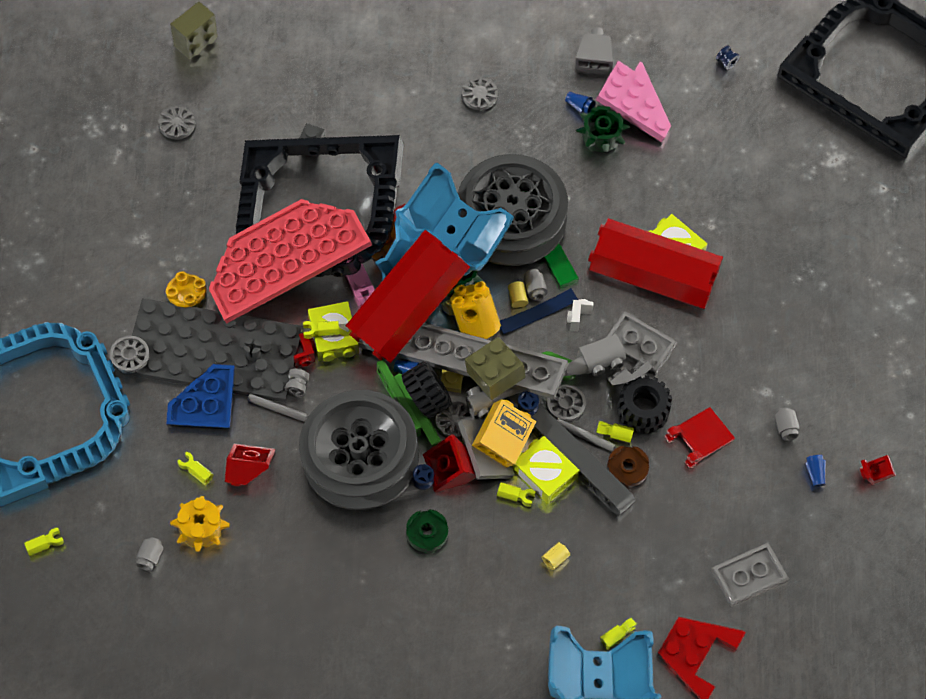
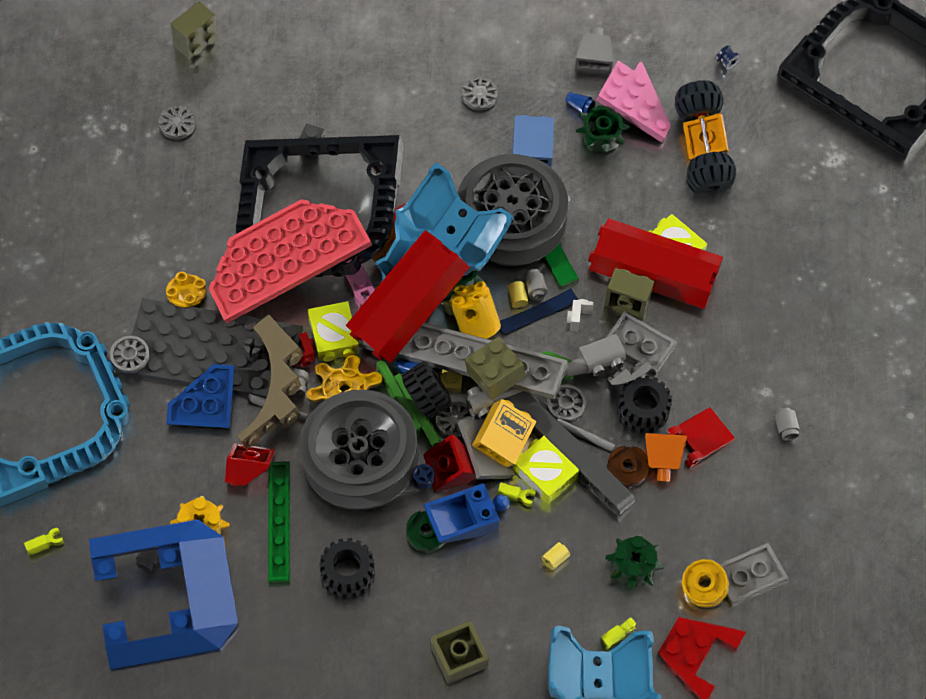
neon yellow bar [177,452,214,485] -> none
neon yellow bar [303,321,339,339] -> none
dark blue wheel [518,391,539,416] -> none
neon yellow bar [596,421,634,443] -> none
blue cone [805,455,826,487] -> none
red bracket [860,455,896,485] -> none
none -> blue slope [89,519,238,670]
none -> dark tan arch [237,315,303,450]
none -> green tile [268,461,290,584]
none -> yellow plate [306,355,383,403]
none -> black tyre [320,538,375,598]
none -> blue slope [424,483,510,543]
none -> olive brick [430,620,489,684]
none -> medium blue brick [513,115,554,167]
none -> olive brick [604,268,654,320]
none -> dark green brick [605,534,664,590]
none -> orange torso [645,433,687,481]
none -> black plate [675,80,737,192]
none -> yellow wheel [682,559,729,608]

